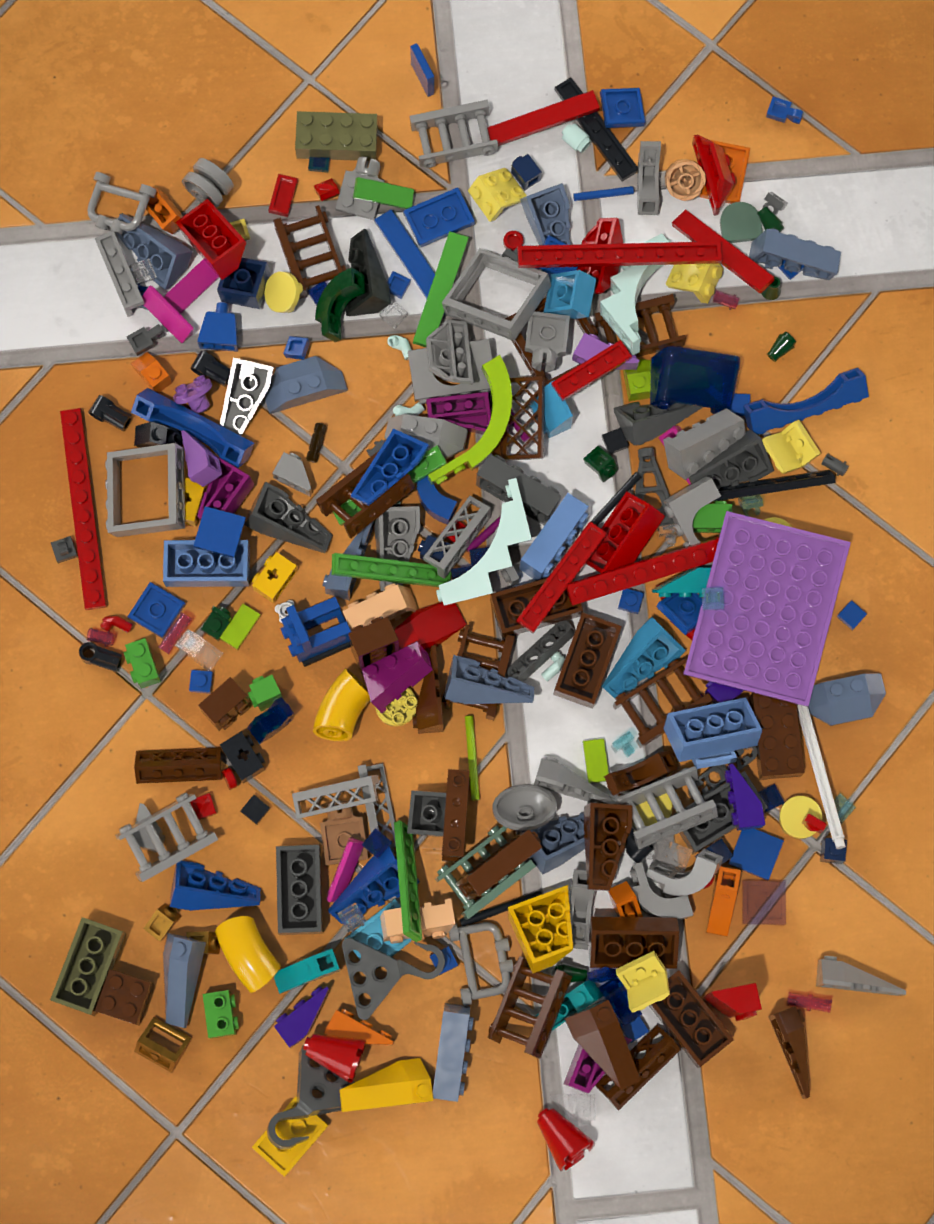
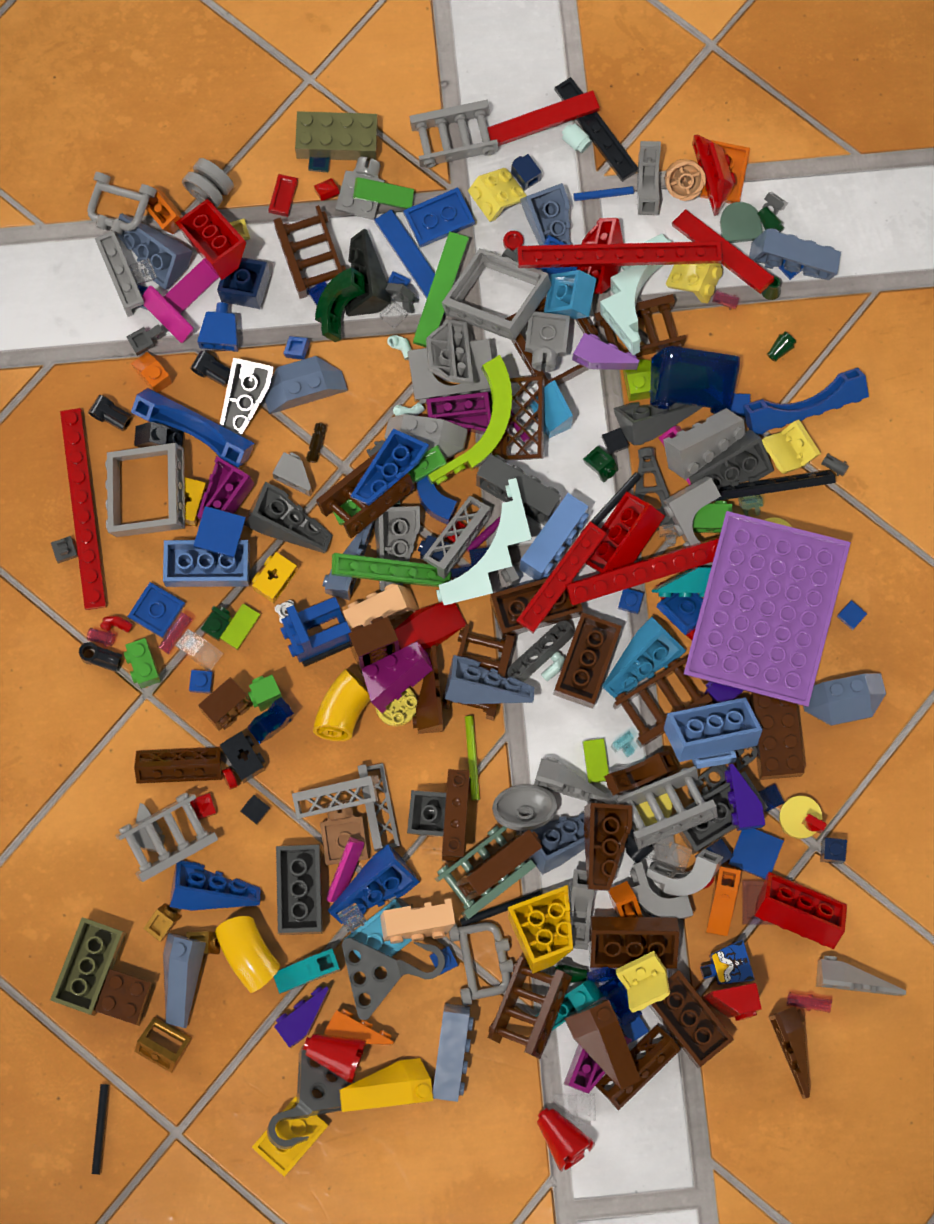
medium lavender plate [173,375,212,414] -> none
medium lavender slope [181,430,222,487] -> none
bright green brick [203,990,239,1039] -> none
light yellow tile [264,271,303,313] -> none
clear blue tile [362,828,392,859] -> none
bright green tile [394,820,422,942] -> none
blue tile [410,43,434,97] -> none
red tile [551,340,632,401] -> none
blue tile [600,88,645,128] -> none
clear light blue tile [702,587,724,610] -> none
blue plate [766,97,803,124] -> none
white piece [797,704,846,849] -> none
clear light blue tile [834,794,856,824] -> none
none -> black bar [91,1084,109,1175]
none -> dark grey plate [385,283,419,313]
none -> torso [700,940,755,985]
none -> red slope [755,872,847,949]

